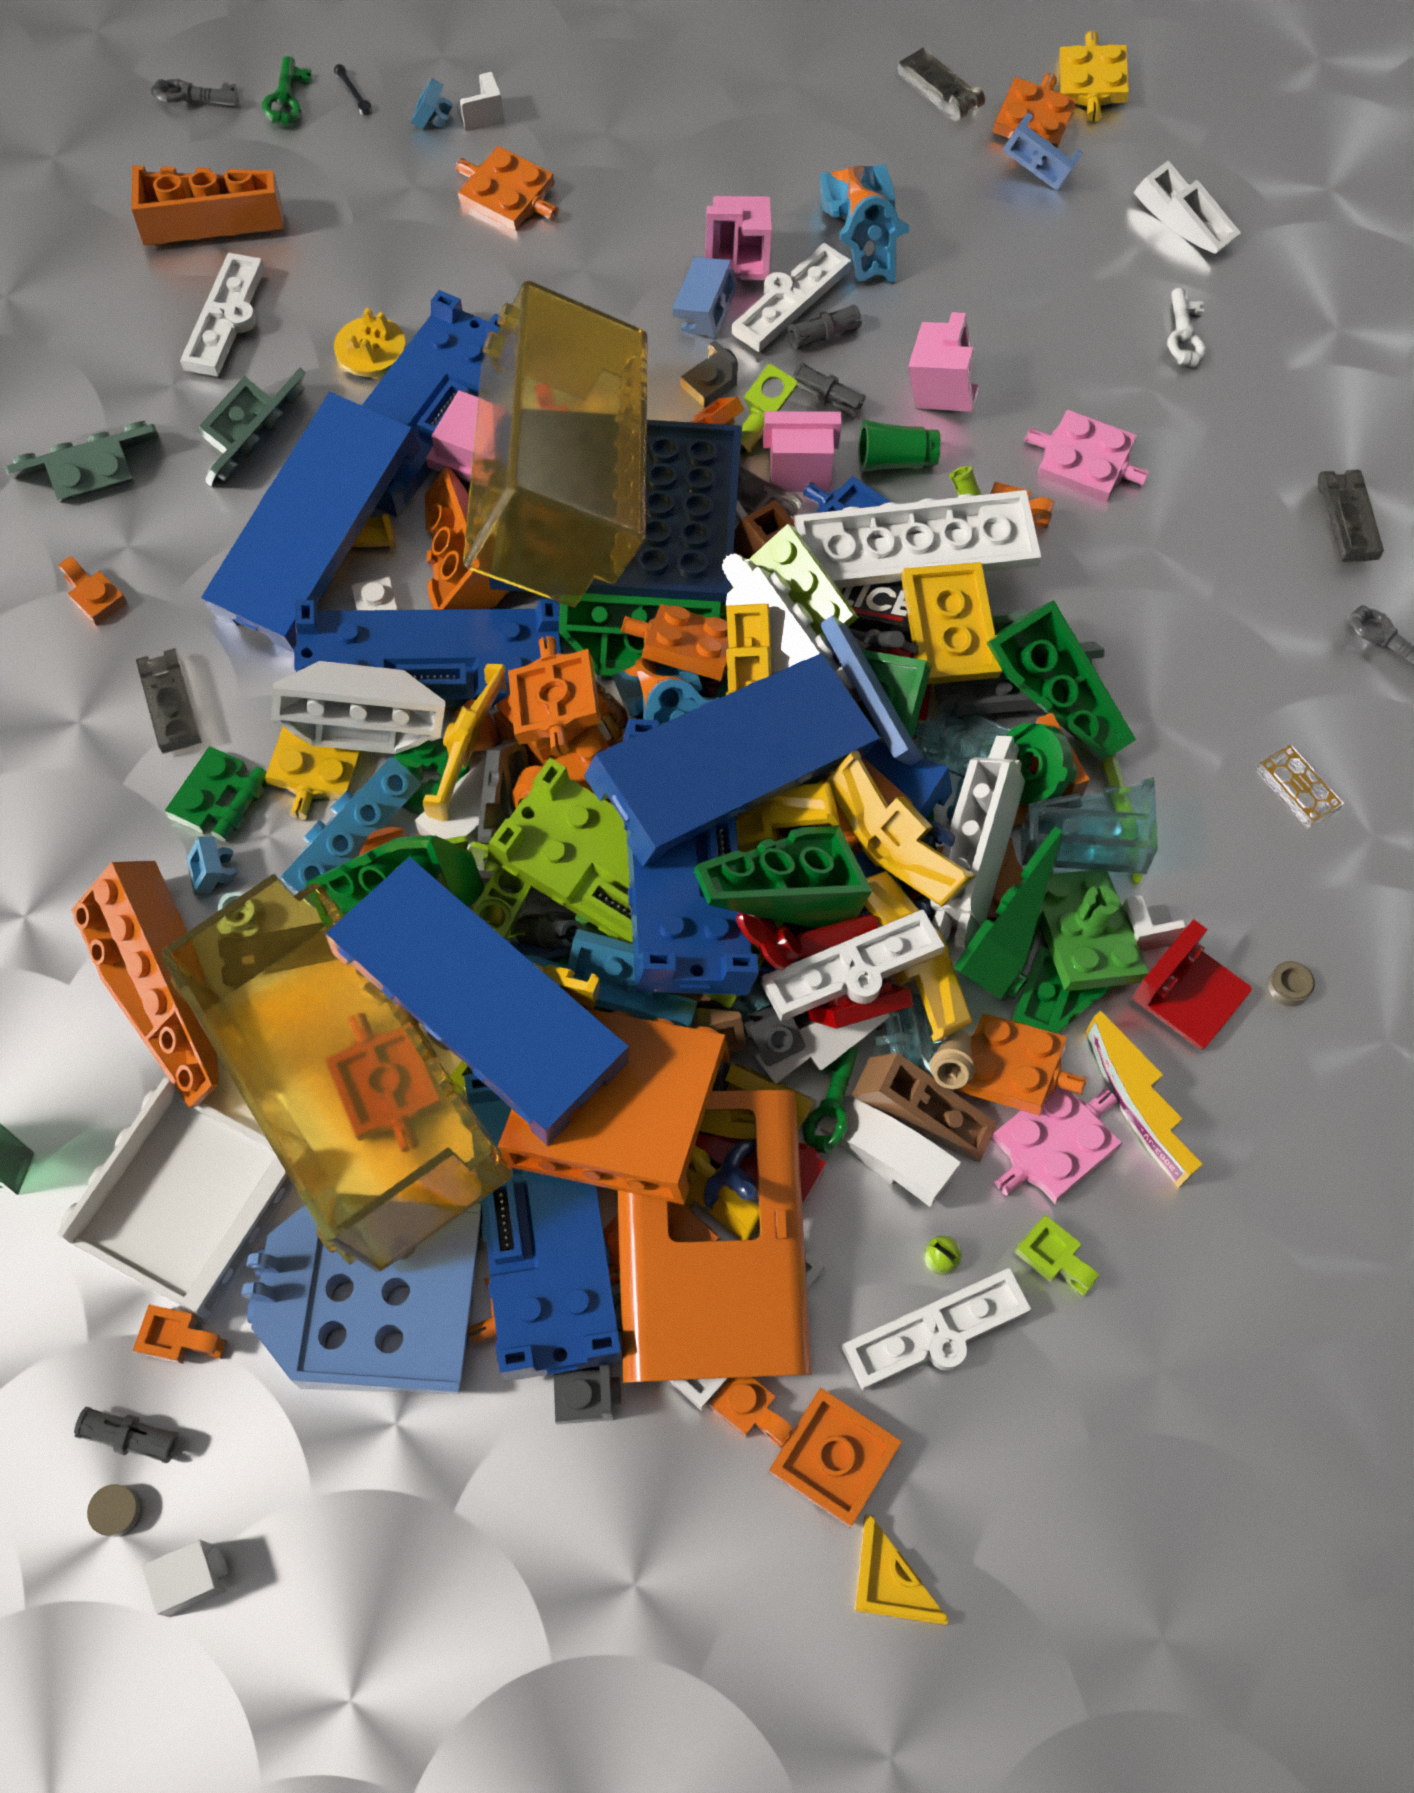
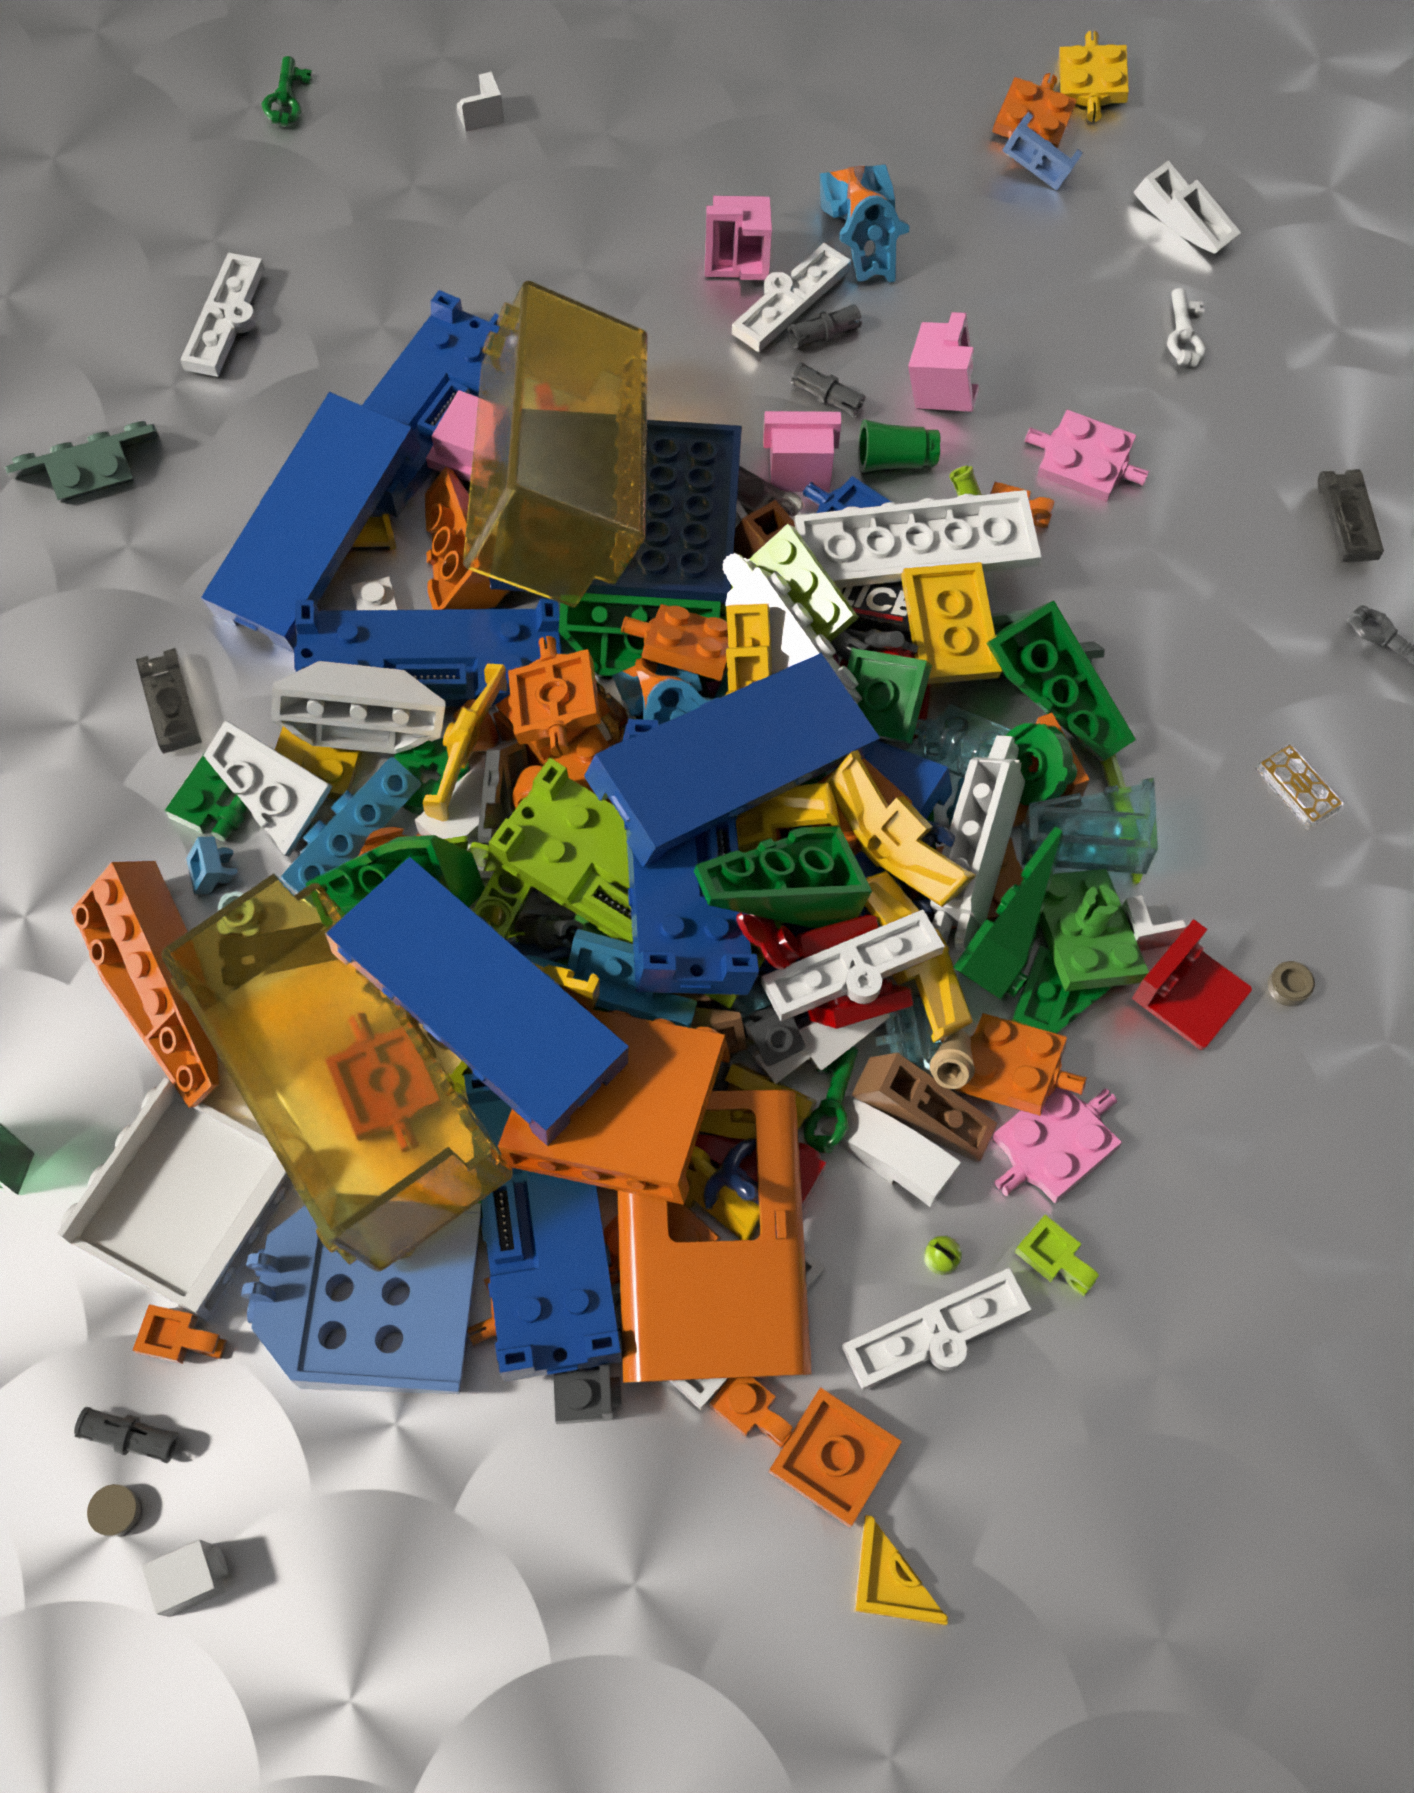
orange plate [58,556,127,626] -> none
orange wedge [131,165,284,245] -> none
dark grey piece [151,79,239,106] -> none
sand green bracket [197,368,306,486] -> none
black hinge [333,64,372,115] -> none
yellow plate [333,308,407,381] -> none
dark azure tile [410,77,453,130] -> none
orange plate [456,146,559,231] -> none
medium blue hinge [672,257,737,339] -> none
dark grey bracket [680,340,738,408] -> none
orange plate [691,397,745,425] -> none
lime bracket [740,364,798,454] -> none
medium blue tile [821,615,923,766] -> none
clear smoke plate [897,48,985,121] -> none
dark grey hinge [935,672,1041,716] -> none
yellow slope [1086,1011,1202,1187] -> none
none -> white wing [203,720,333,857]

